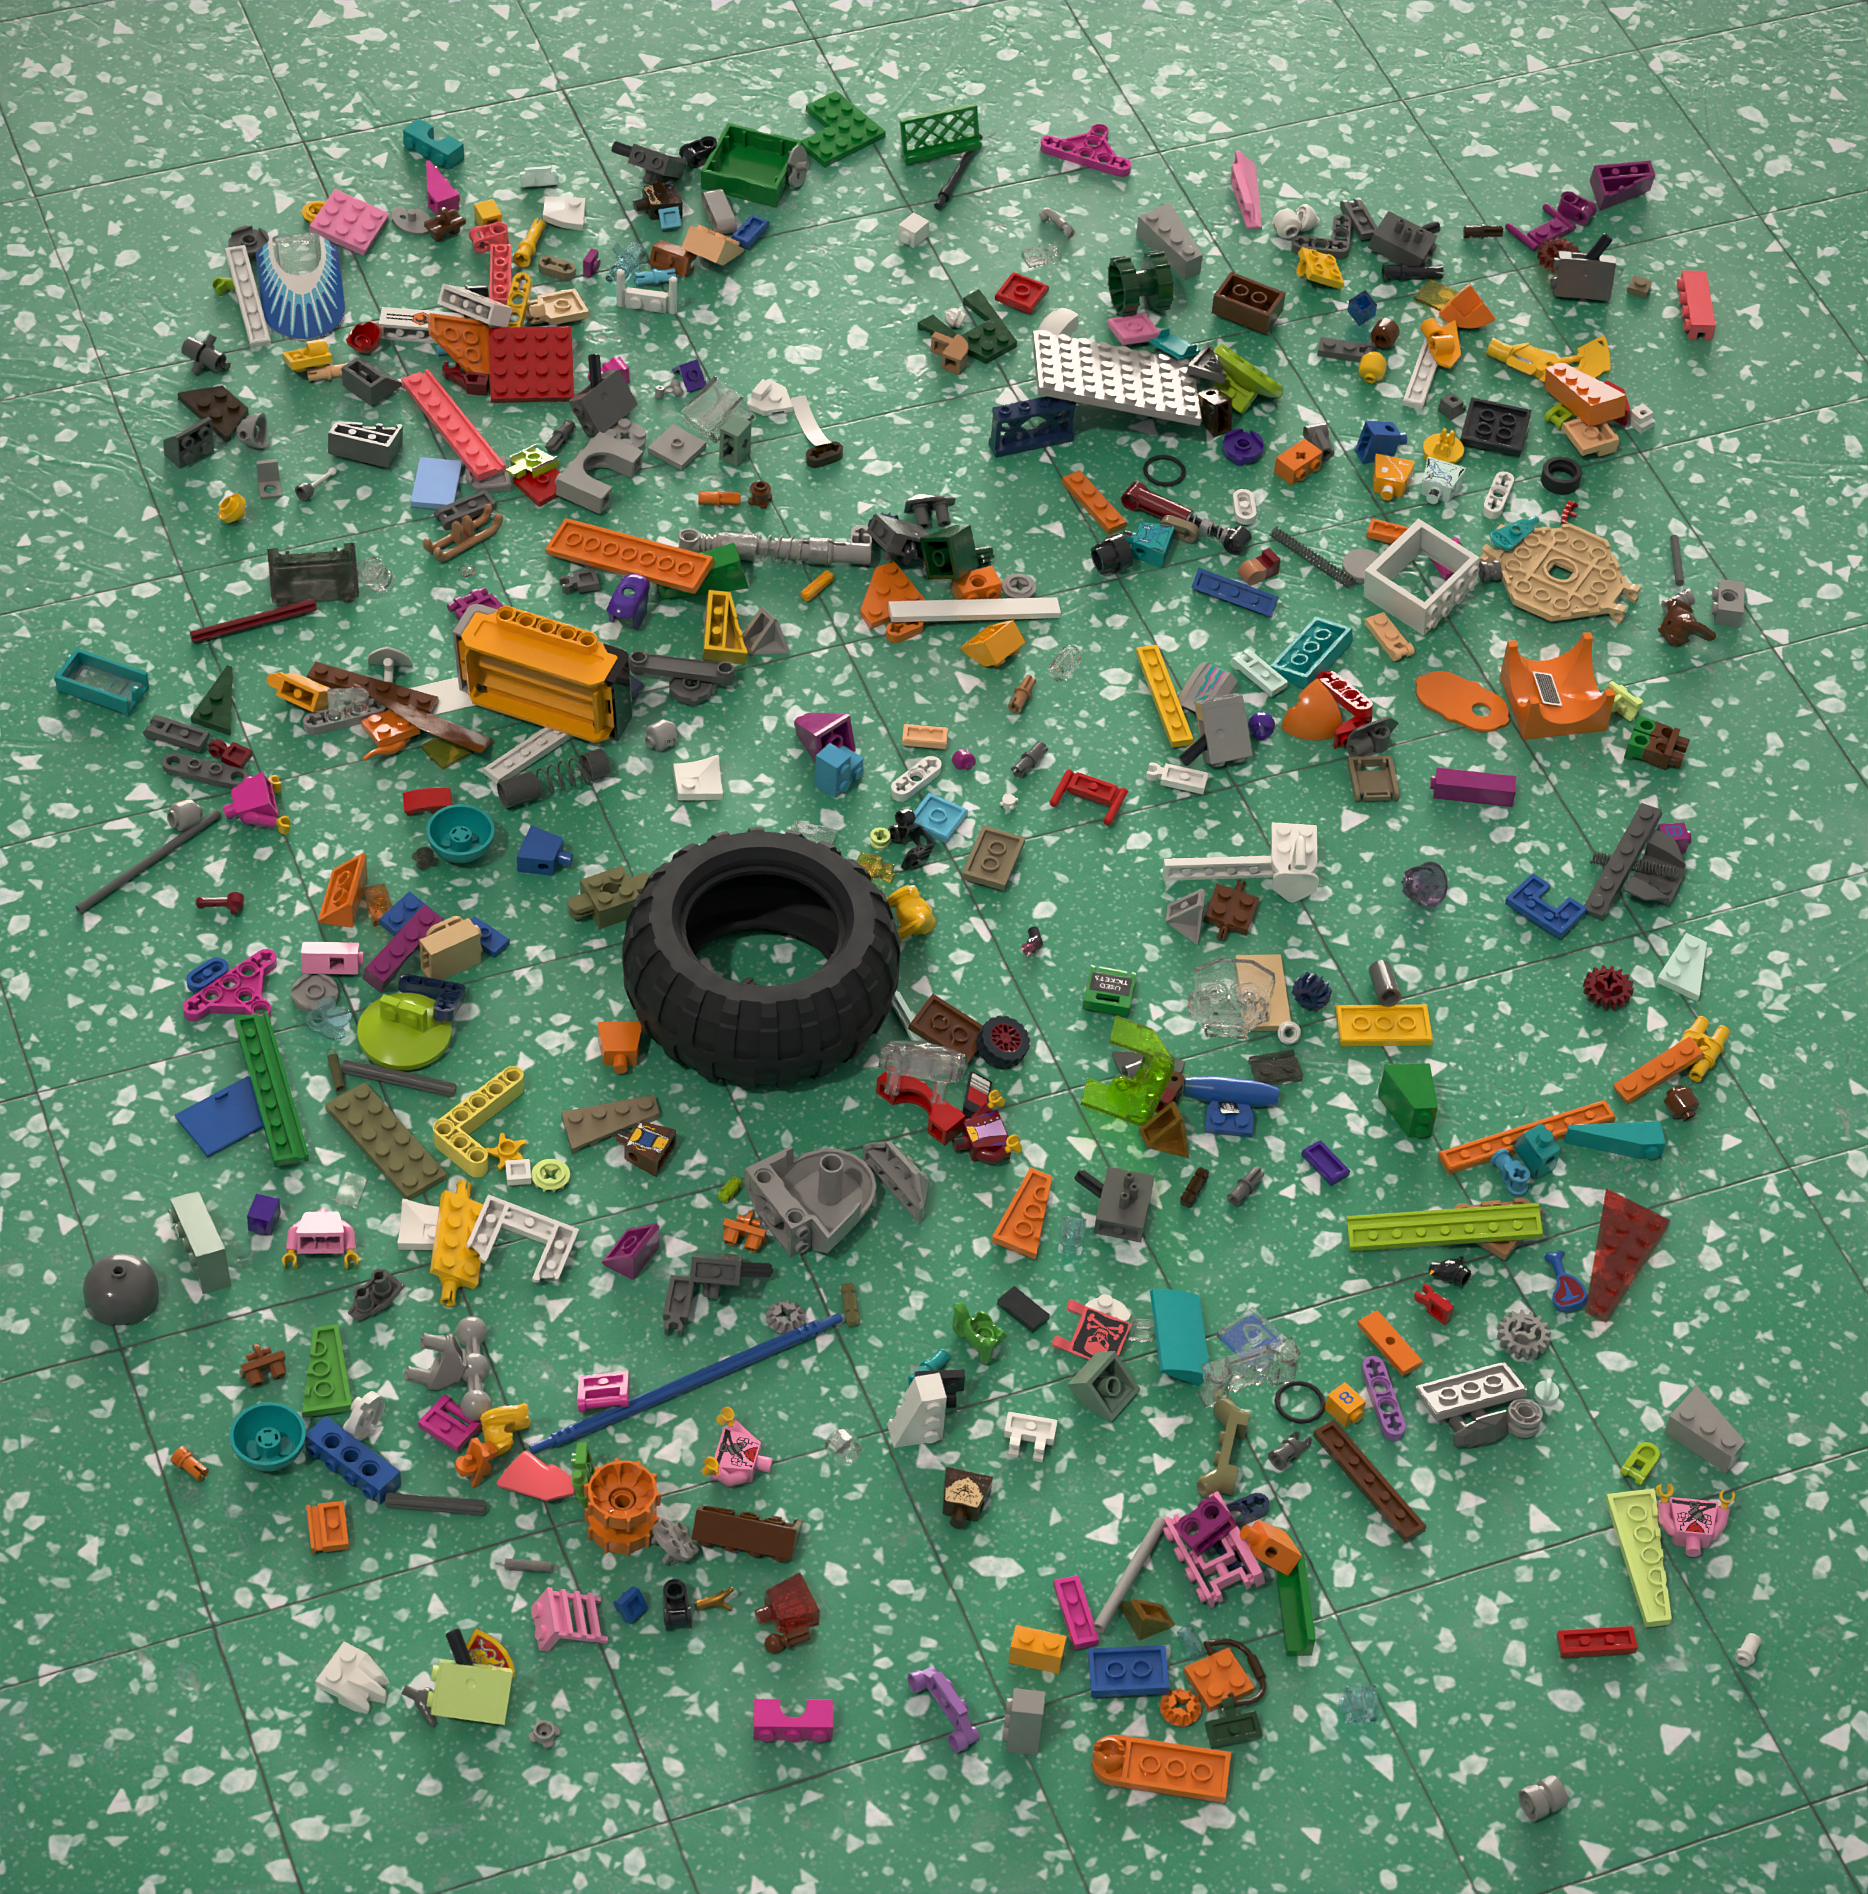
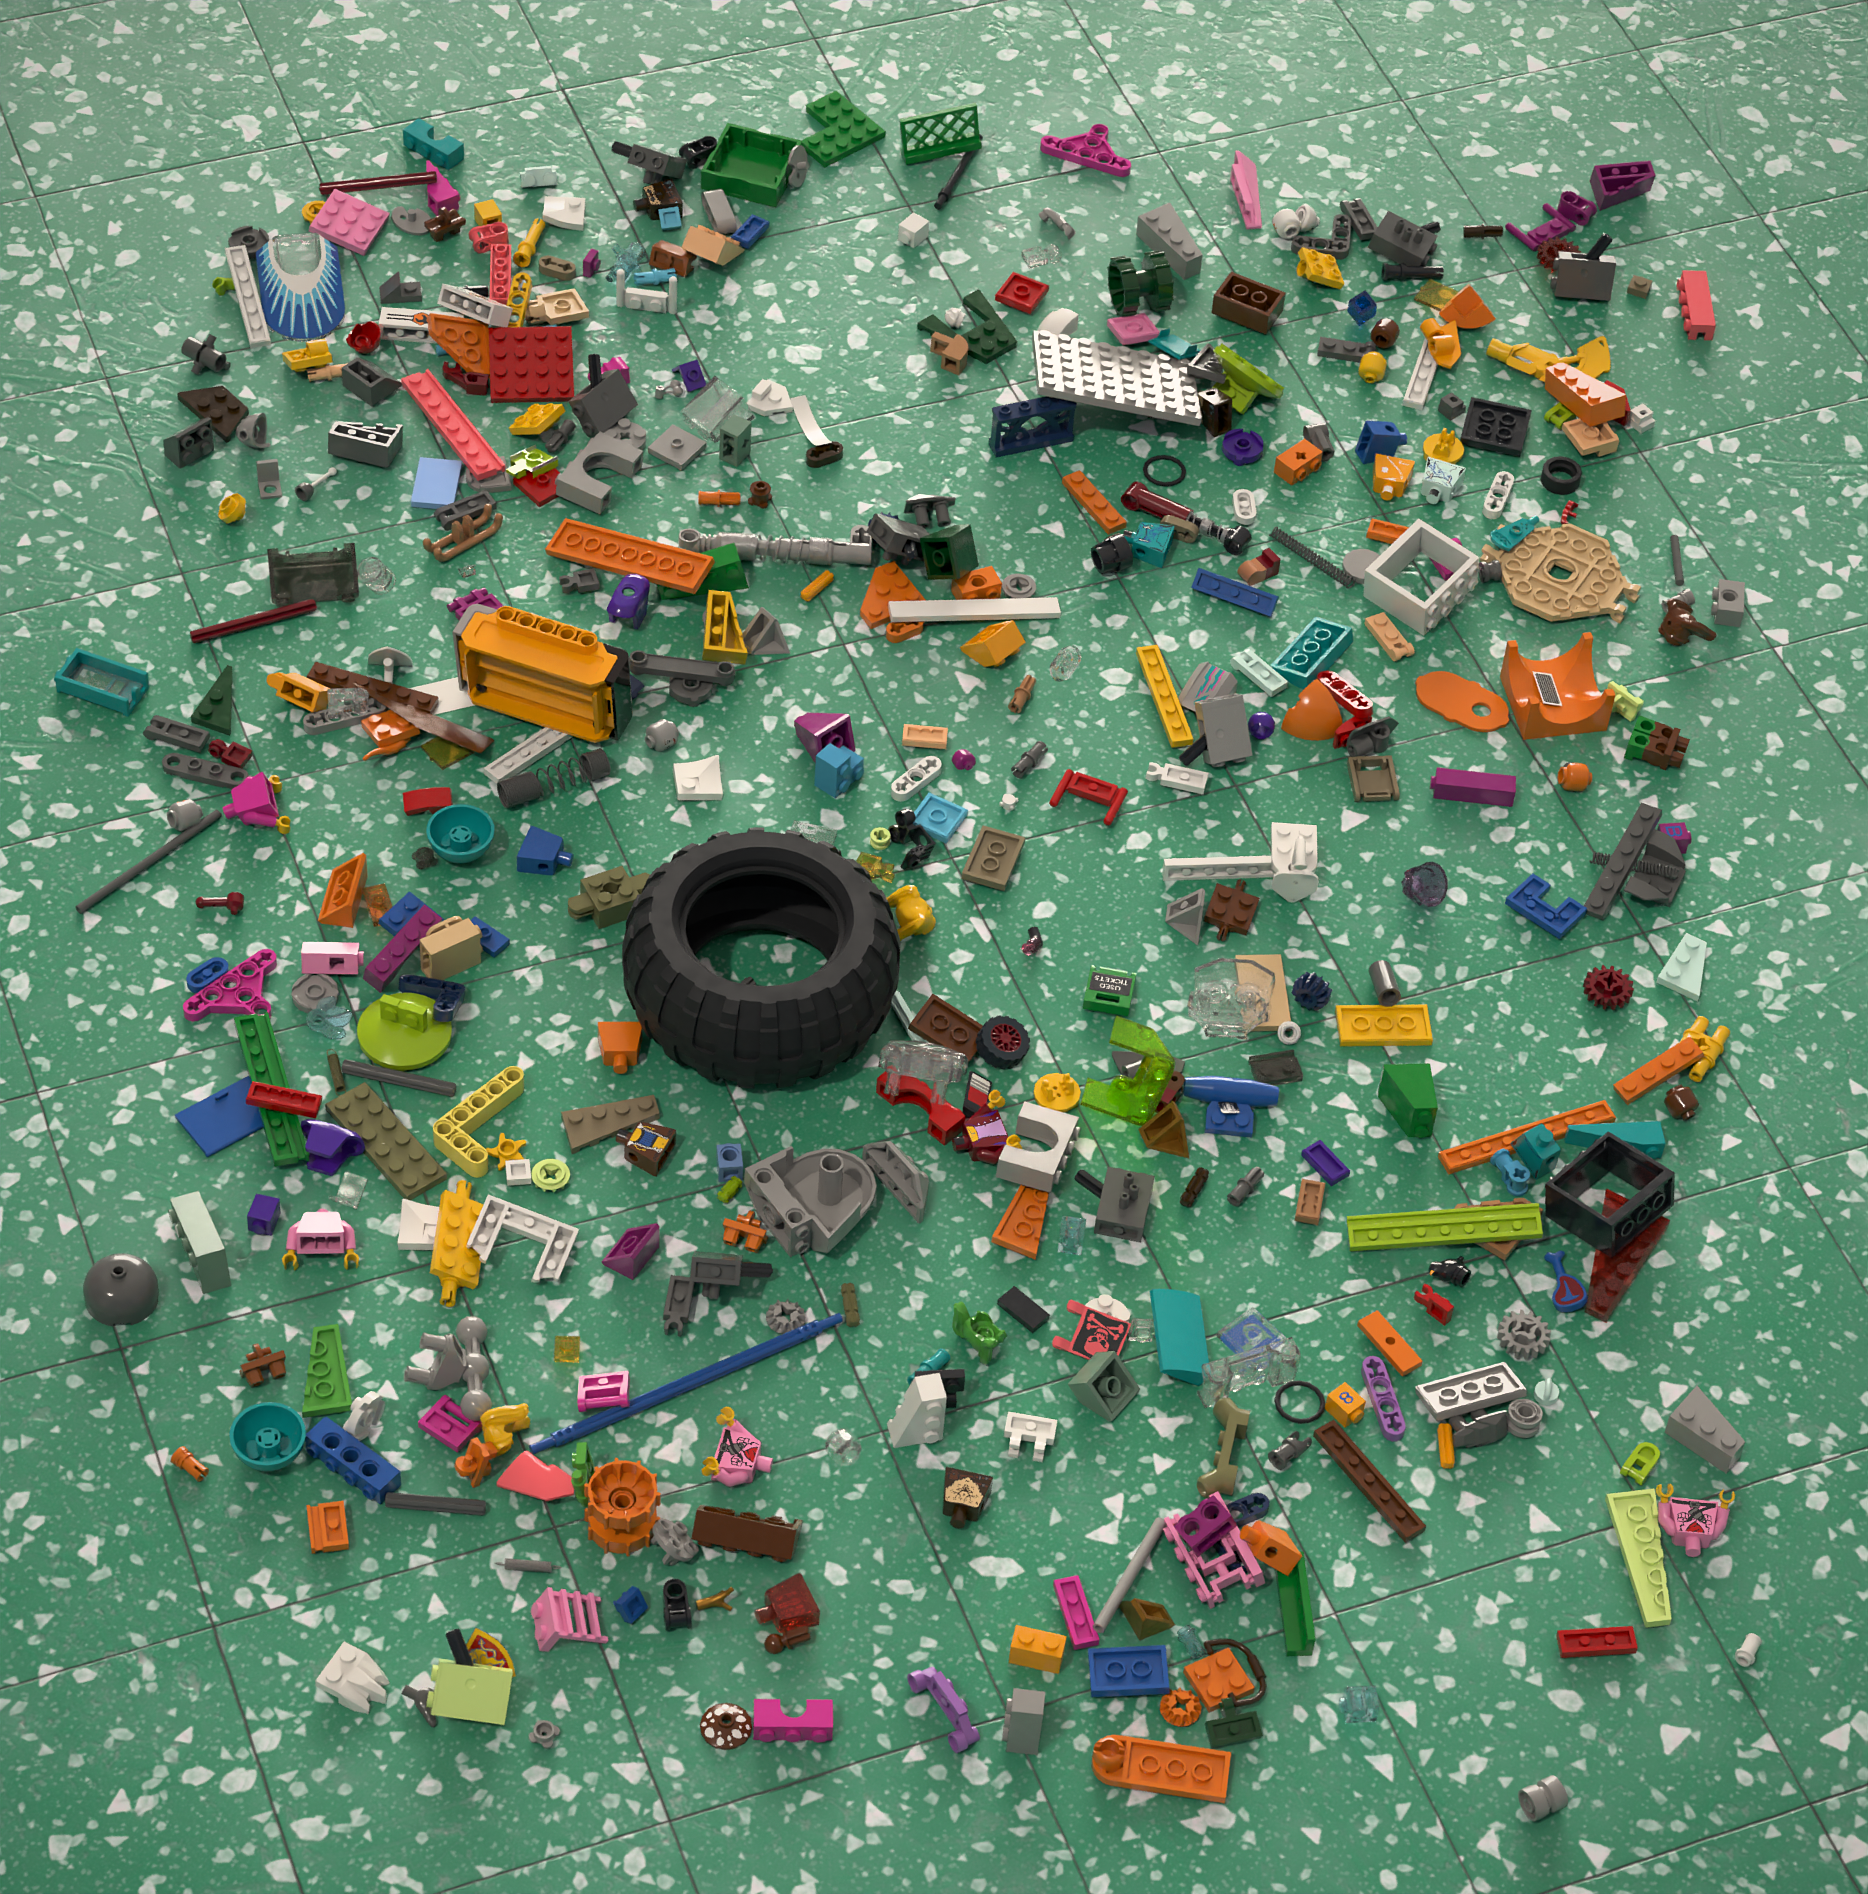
dark grey connector [348,1269,405,1322] -> none
dark green plate [976,546,994,566] -> none
none -> red plate [246,1081,322,1119]
none -> dark purple piece [301,1119,365,1176]
none -> dark red axle [319,171,437,195]
none -> dark grey slope [379,271,422,304]
none -> yellow plate [509,403,566,435]
none -> clear yellow plate [554,1336,580,1362]
none -> reddish brown dish [700,1703,752,1750]
none -> medium blue brick [716,1143,743,1182]
none -> light grey arch [996,1102,1081,1193]
none -> yellow plate [1033,1073,1081,1112]
none -> medium nougat plate [1294,1179,1325,1225]
none -> light orange axle [1437,1423,1455,1469]
none -> black window [1545,1131,1675,1258]
none -> orange head [1557,762,1592,792]

